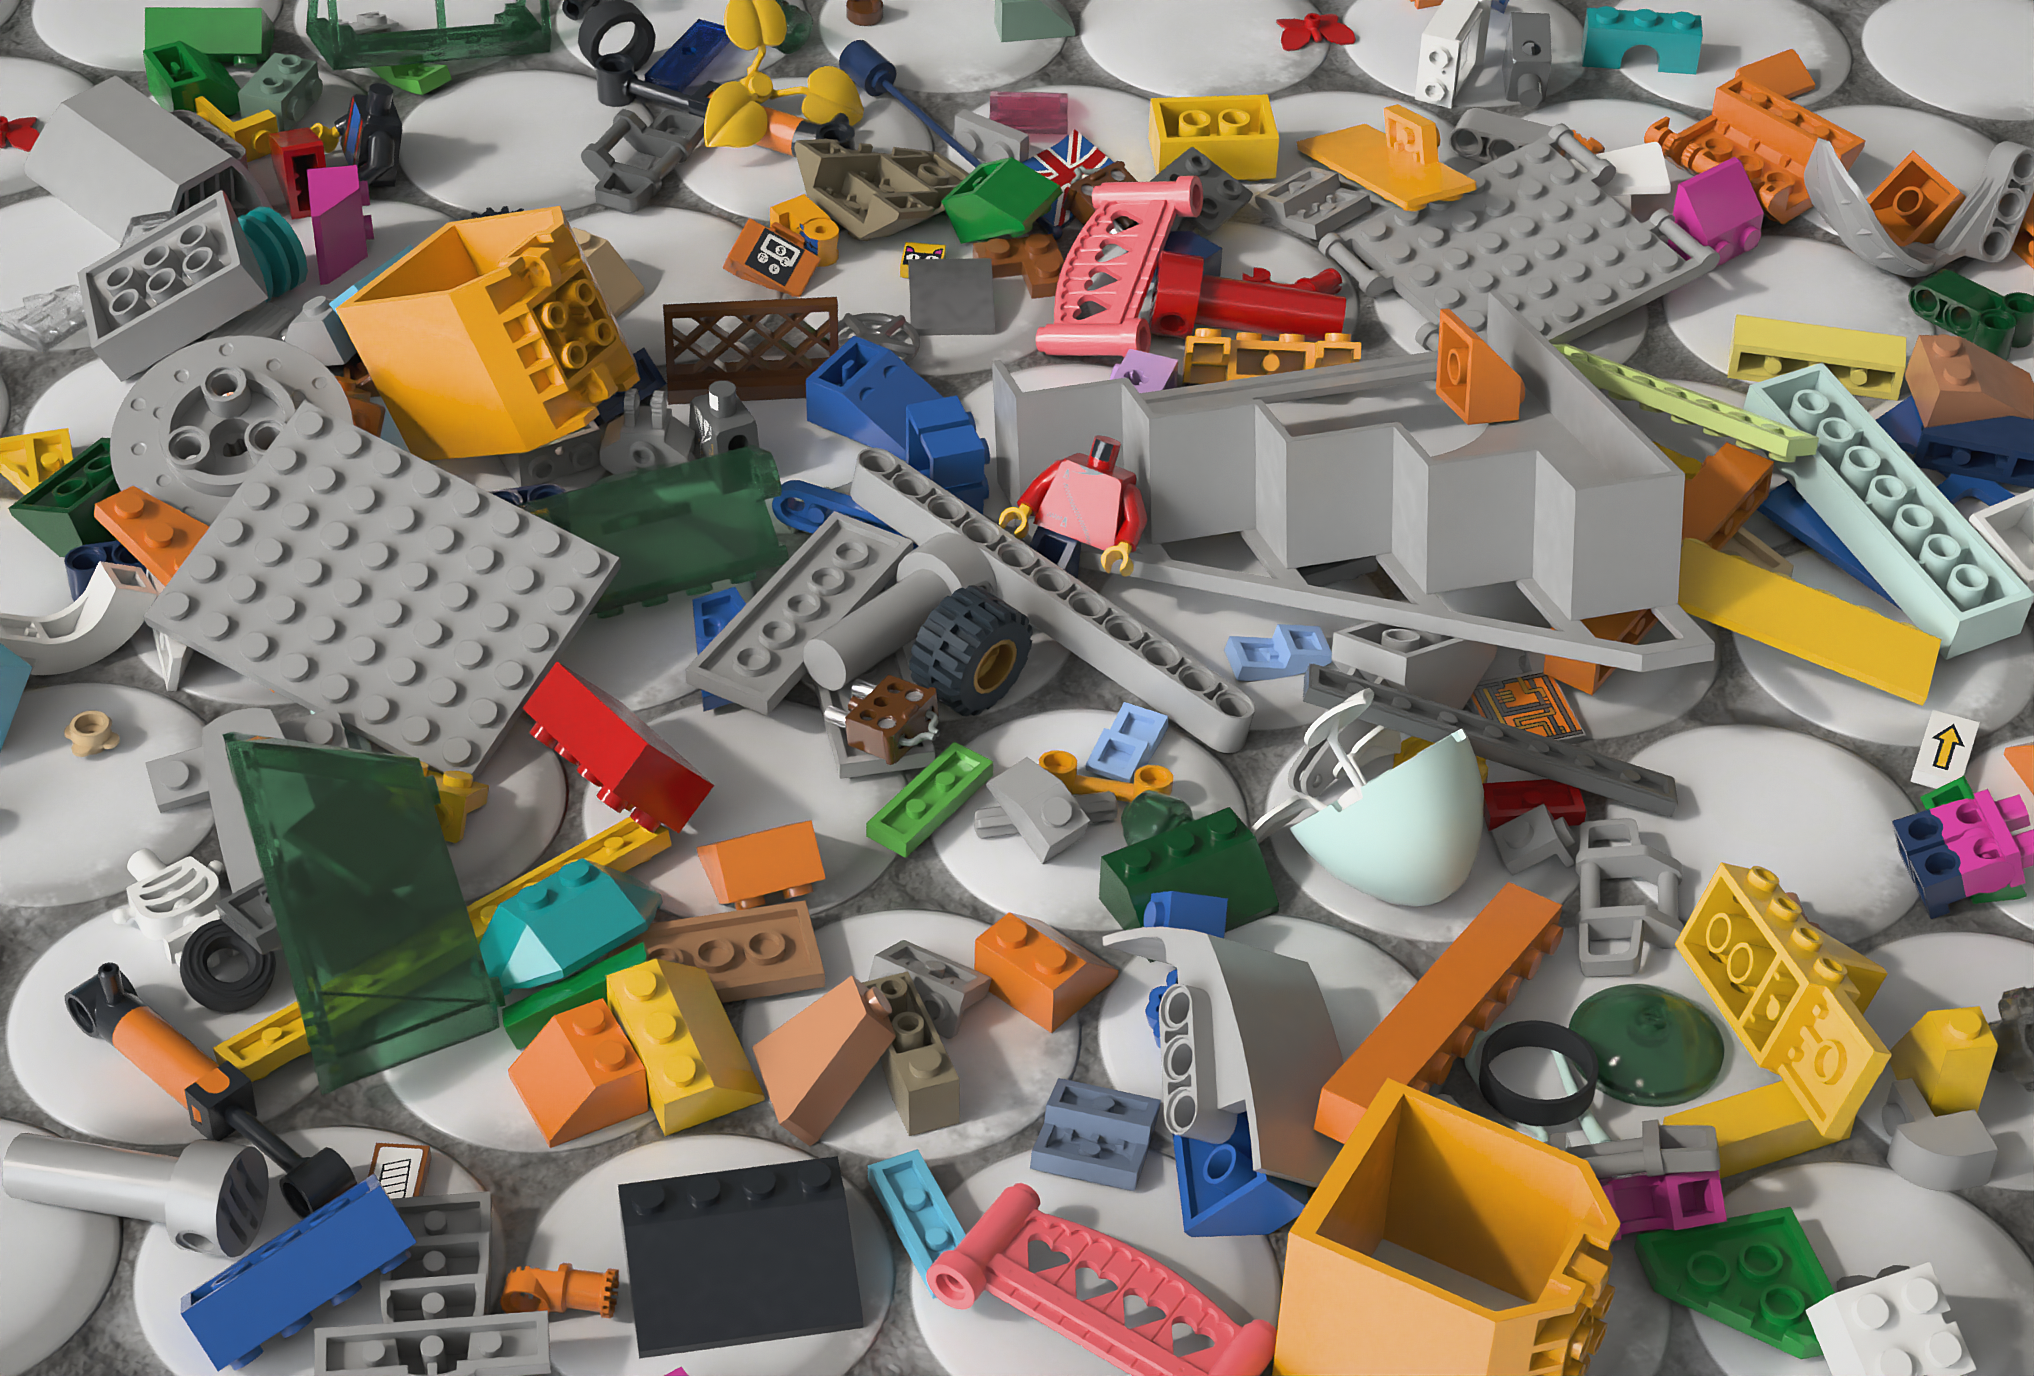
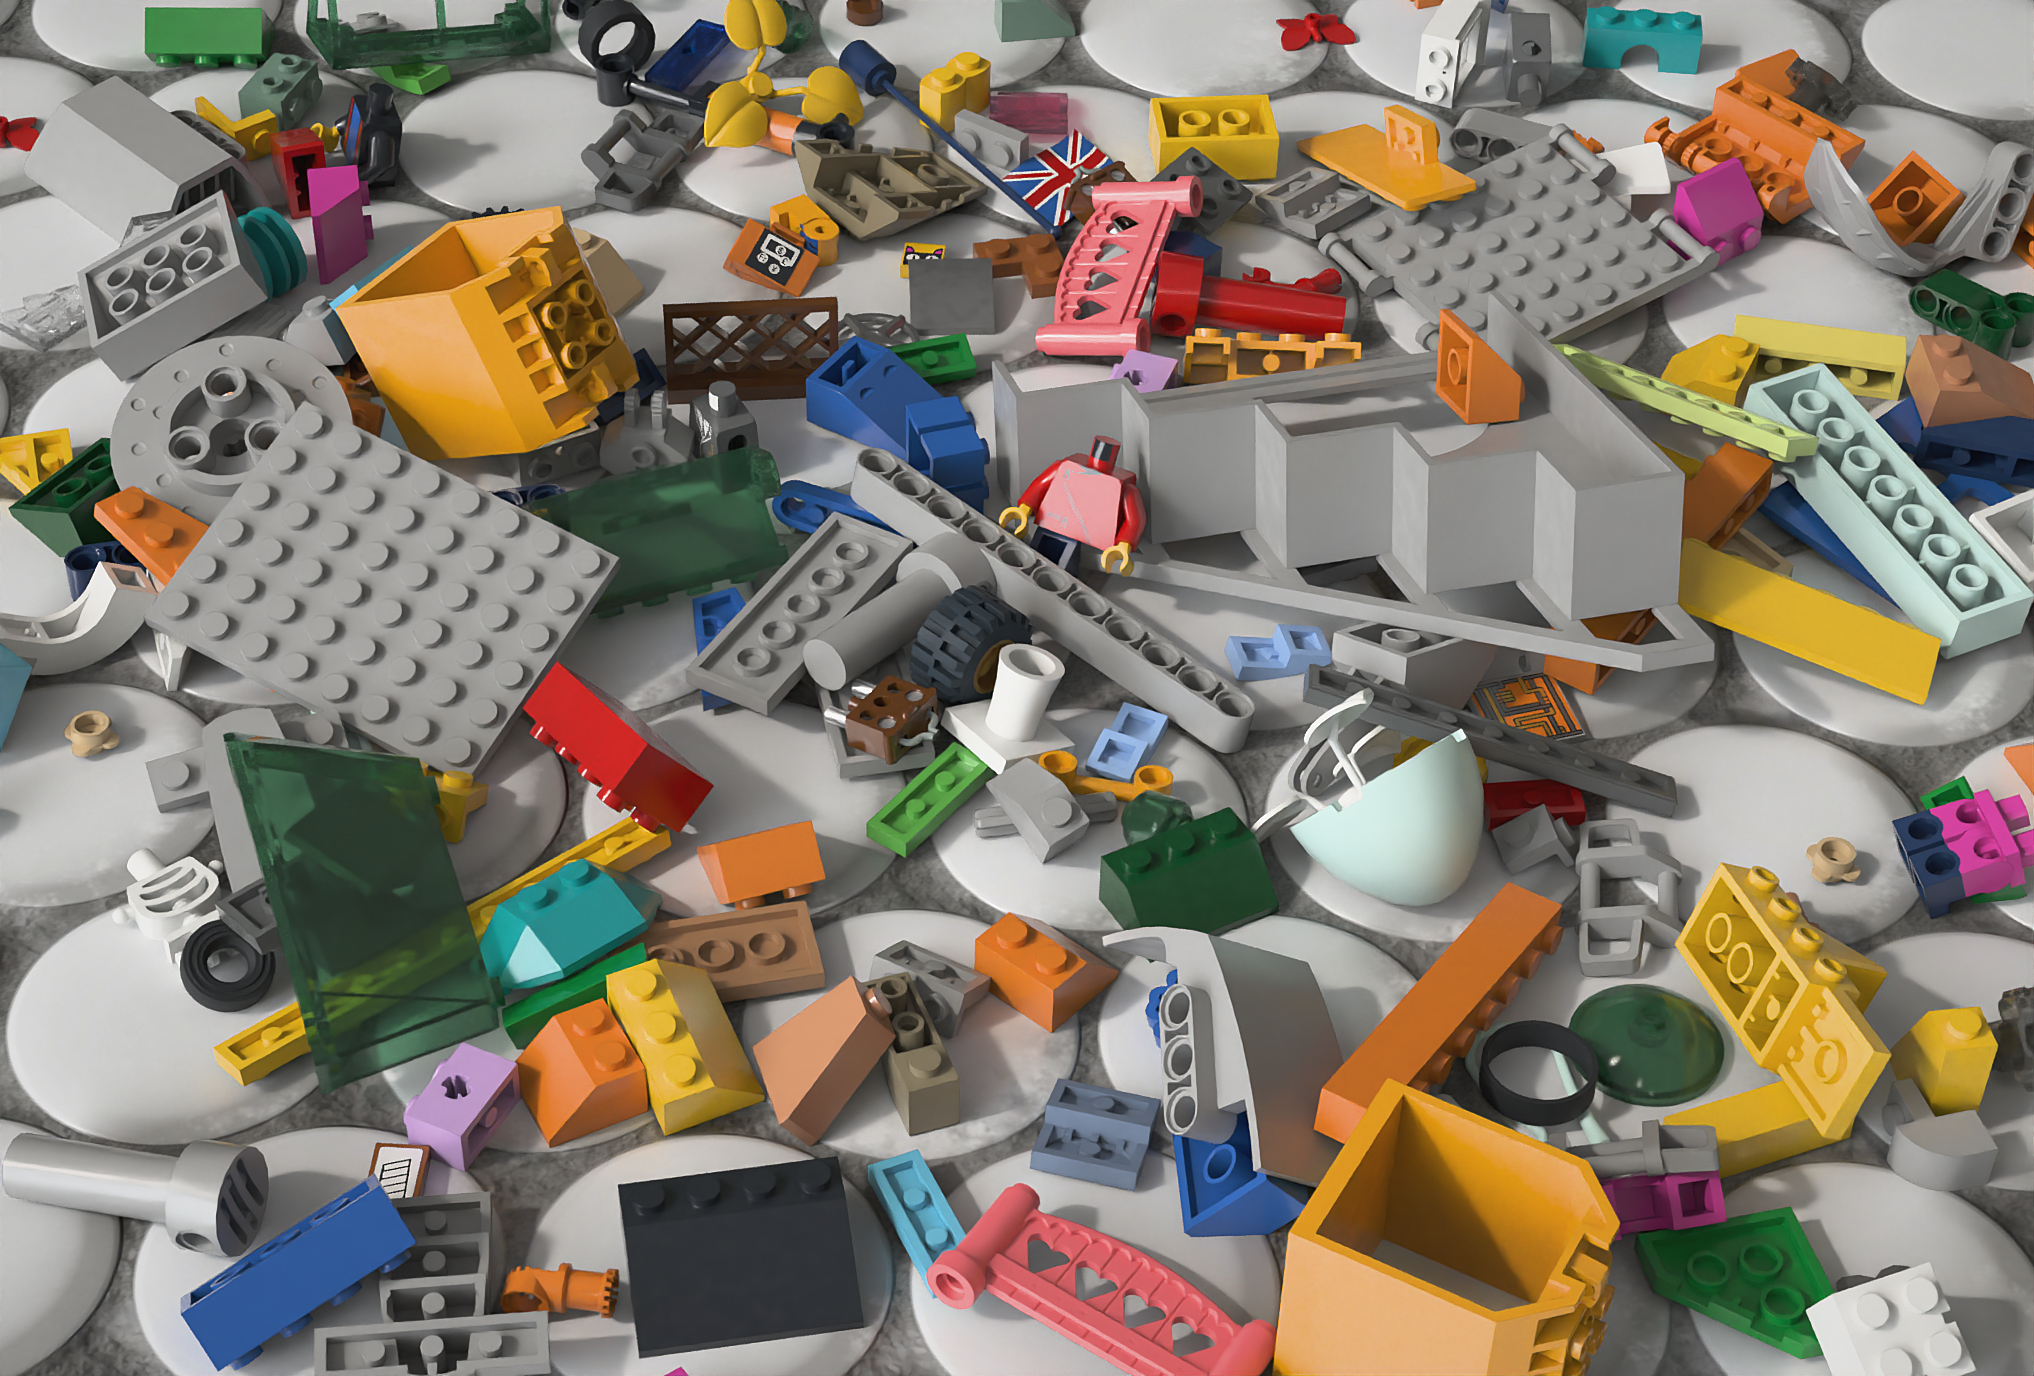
black piece [64,962,357,1219] -> none
green slope [143,40,241,117] -> none
green slope [942,157,1063,244] -> none
blue brick [1144,891,1228,939] -> none
white tile [1911,710,1980,789] -> none
none -> lavender brick [404,1042,521,1172]
none -> green plate [885,333,977,385]
none -> yellow brick [919,52,991,132]
none -> white plant [941,644,1076,775]
none -> yellow slope [1660,333,1761,416]
none -> clear smoke plant [1785,57,1857,121]
none -> tan plate [1806,837,1861,882]

